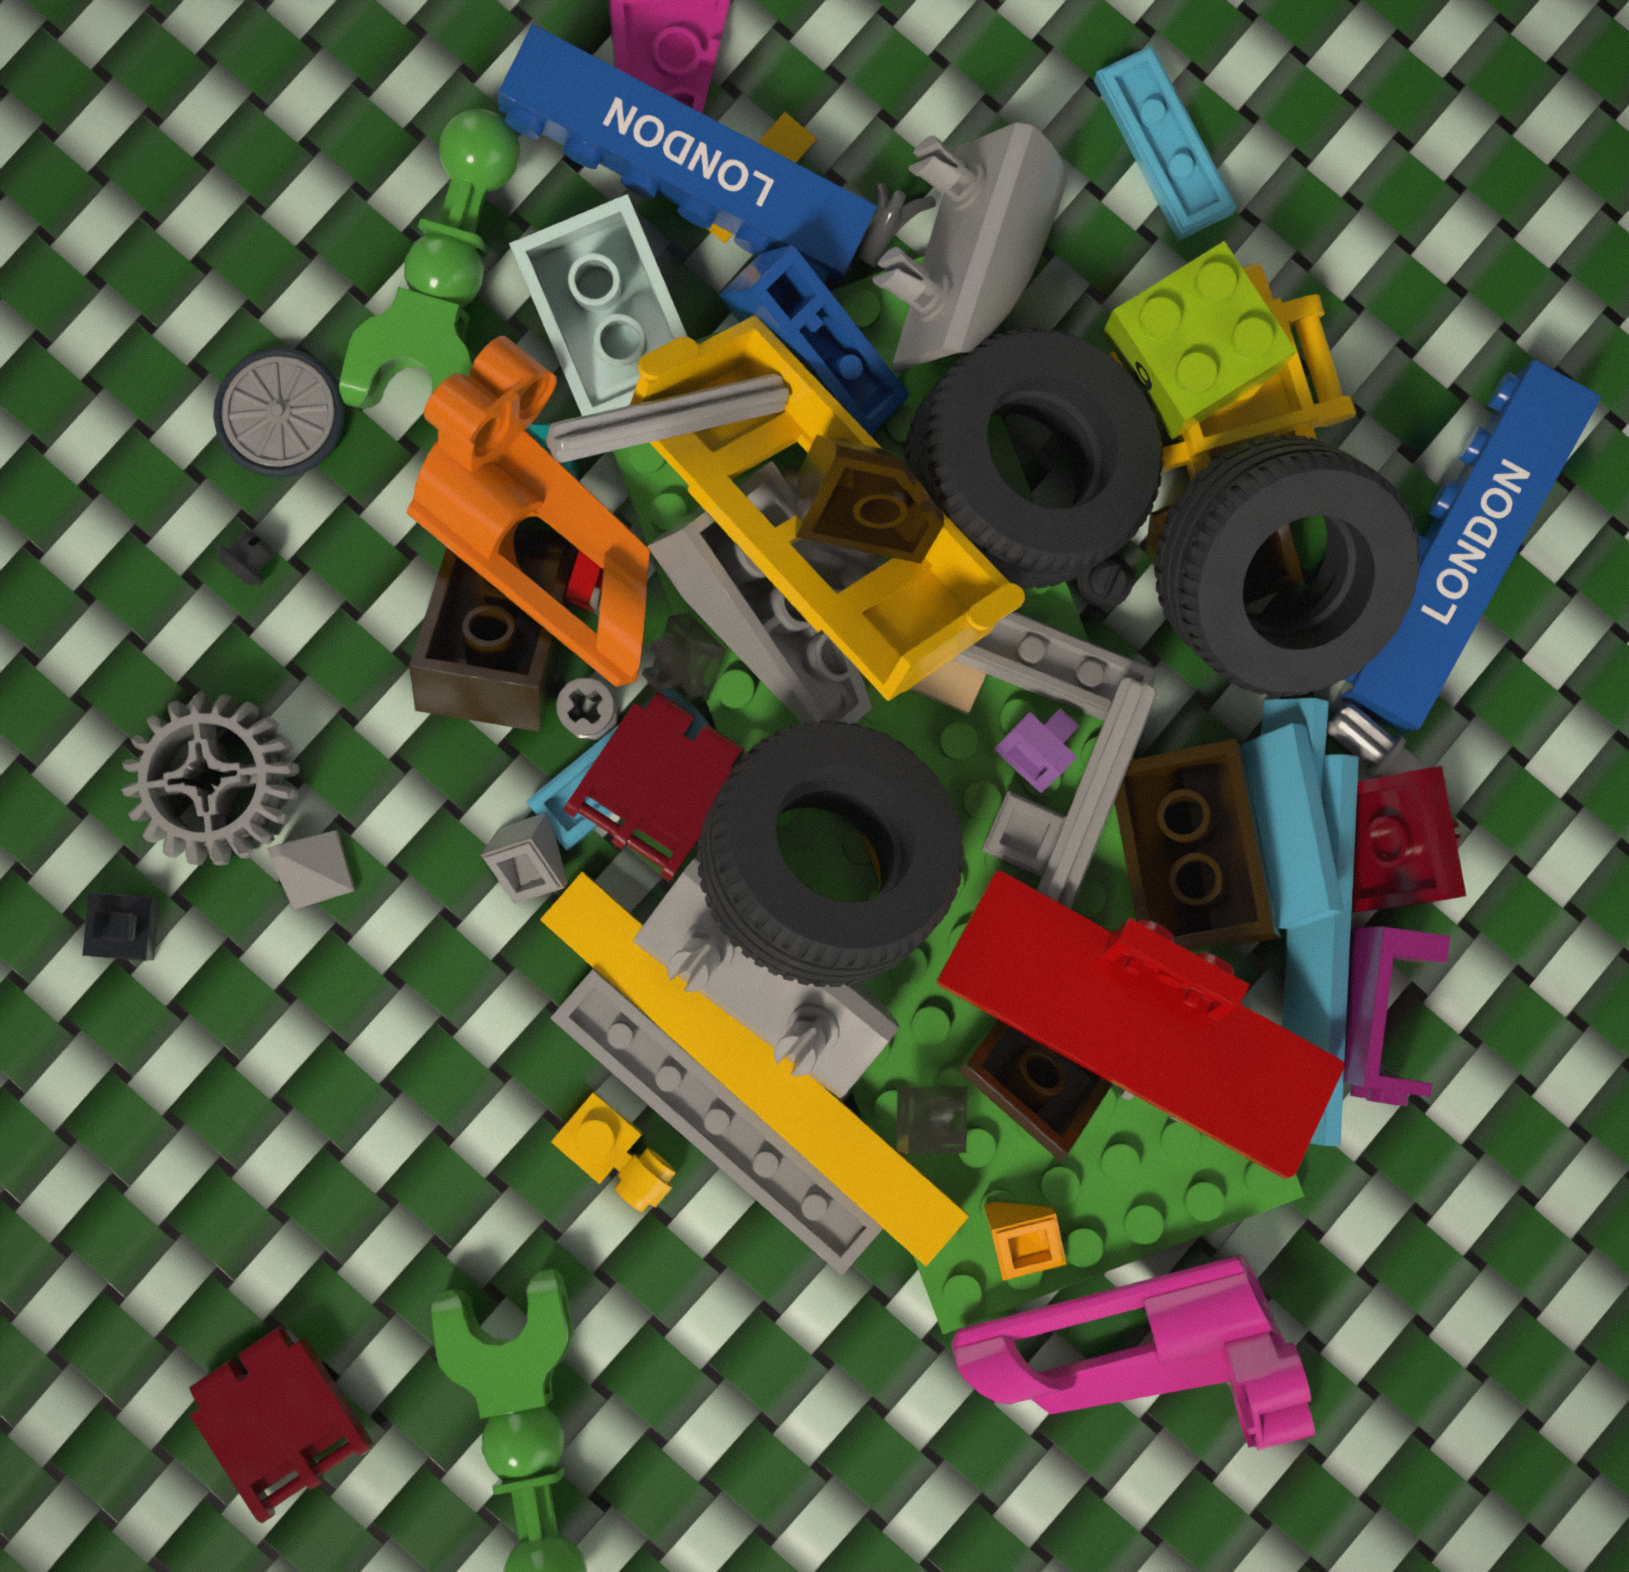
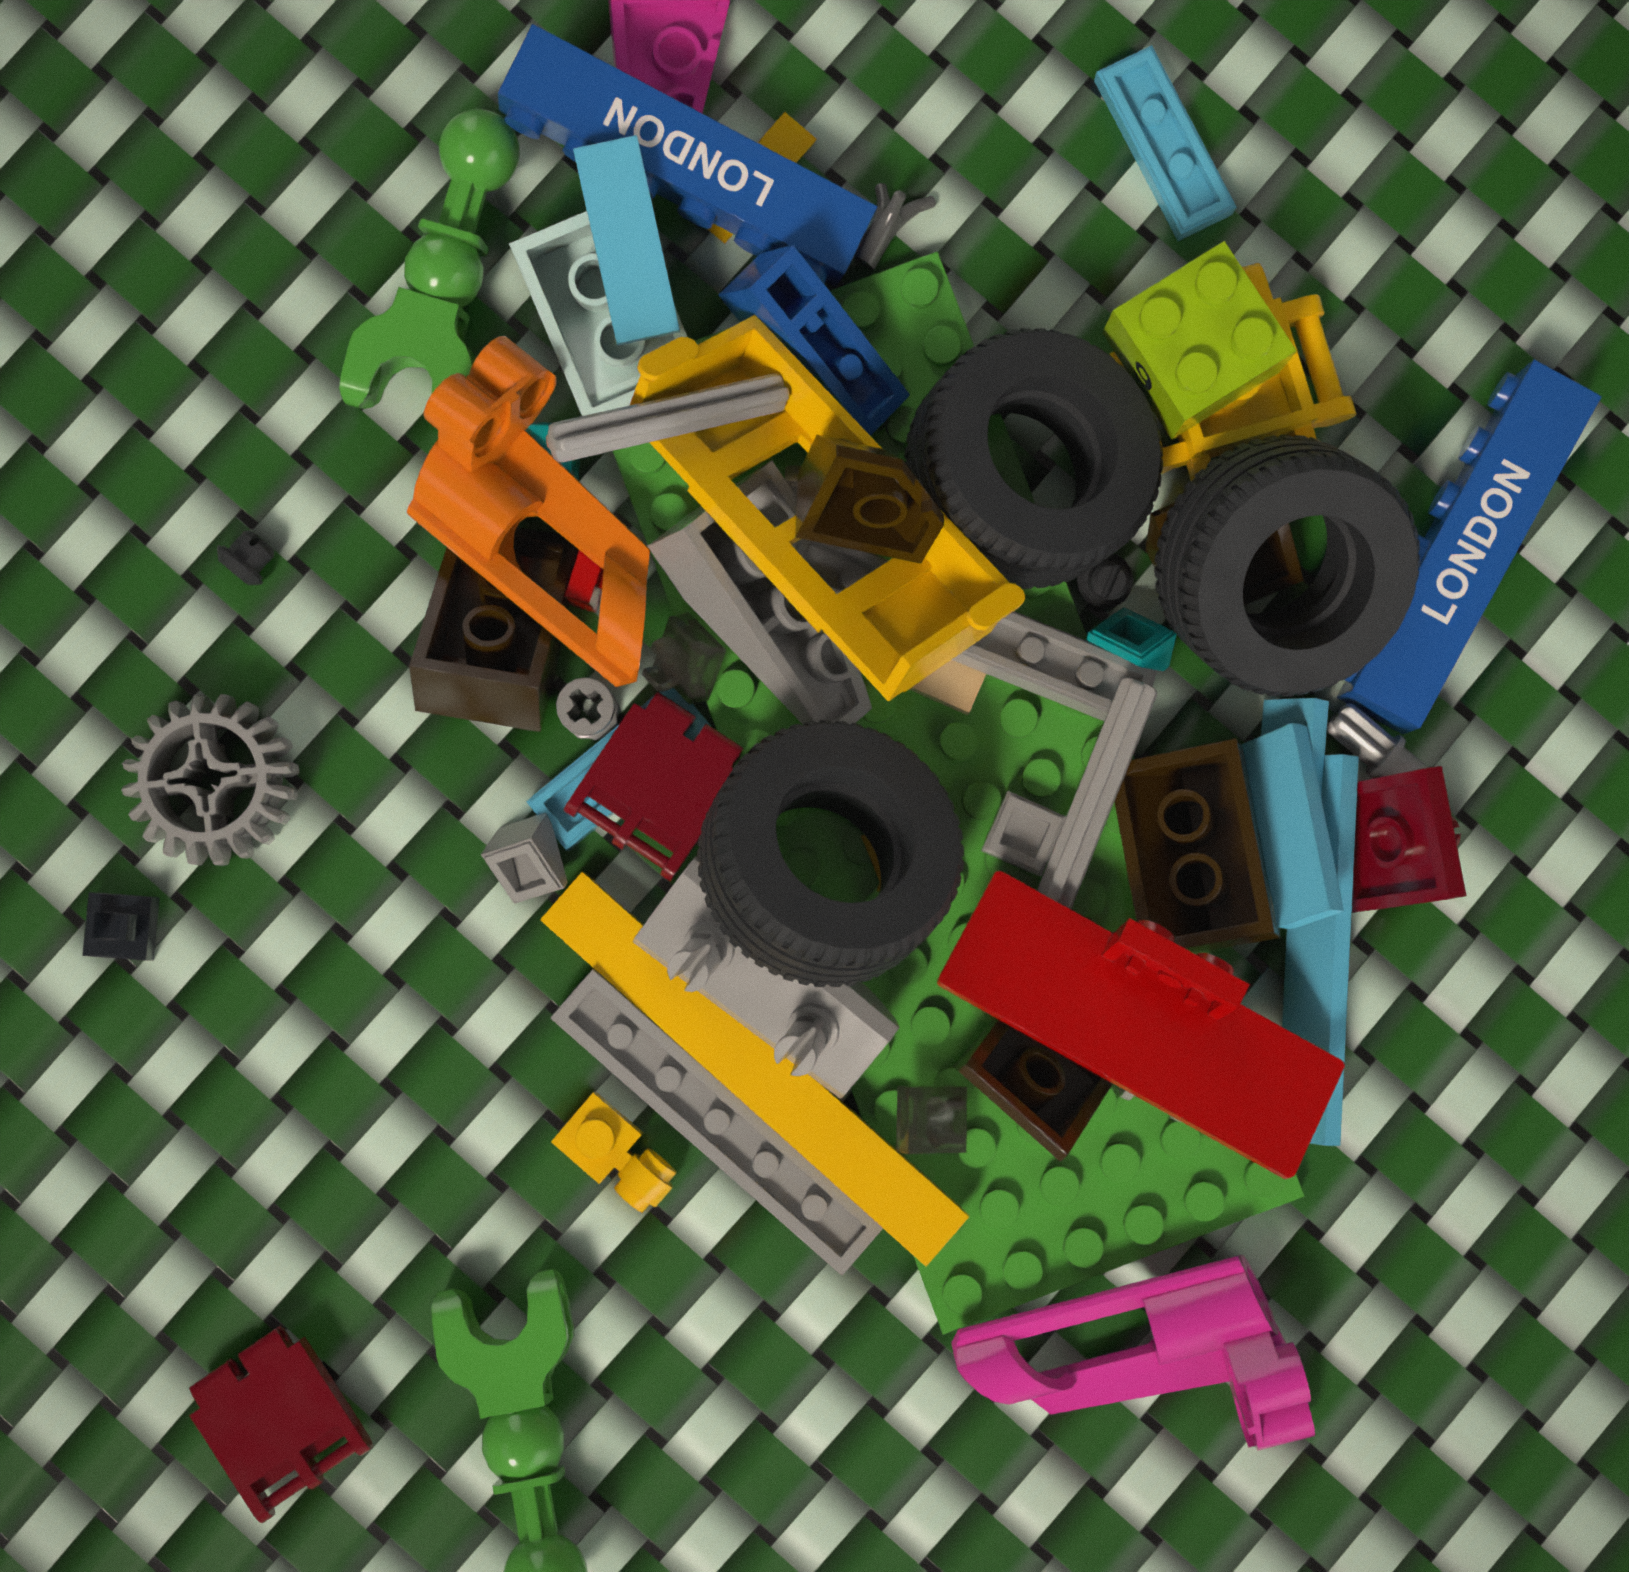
light grey wheel [213,348,346,478] -> none
light grey slope [267,830,356,910] -> none
light grey piece [873,122,1067,373] -> none
light orange slope [983,1201,1066,1281] -> none
medium lavender tile [994,708,1079,793] -> none
magenta panel [1343,927,1450,1106] -> none
none -> medium azure tile [573,135,680,346]
none -> teal slope [1087,607,1177,671]

